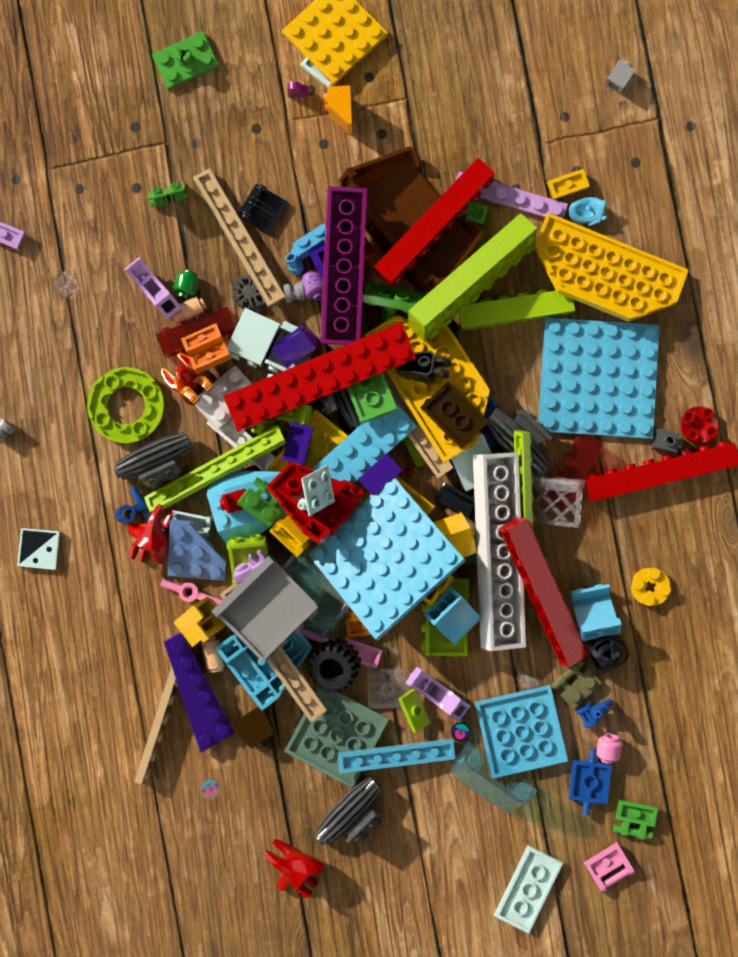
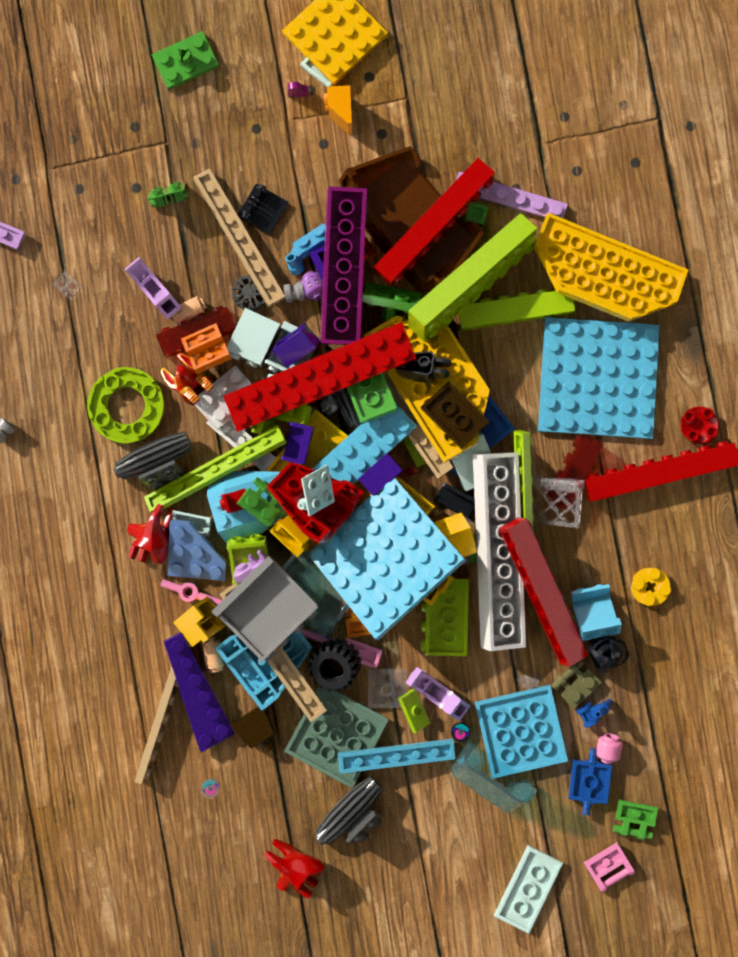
tile [17,528,61,570] -> none
blue piece [115,487,151,523] -> none
green head [173,270,201,300] -> none
medium azure brick [423,586,482,645] -> none
dark grey plate [486,408,552,476] -> none
yellow plate [547,169,590,200] -> none
medium azure hat [569,197,607,226] -> none
light grey brick [604,60,635,94] -> none
dark grey brick [651,428,683,454] -> none

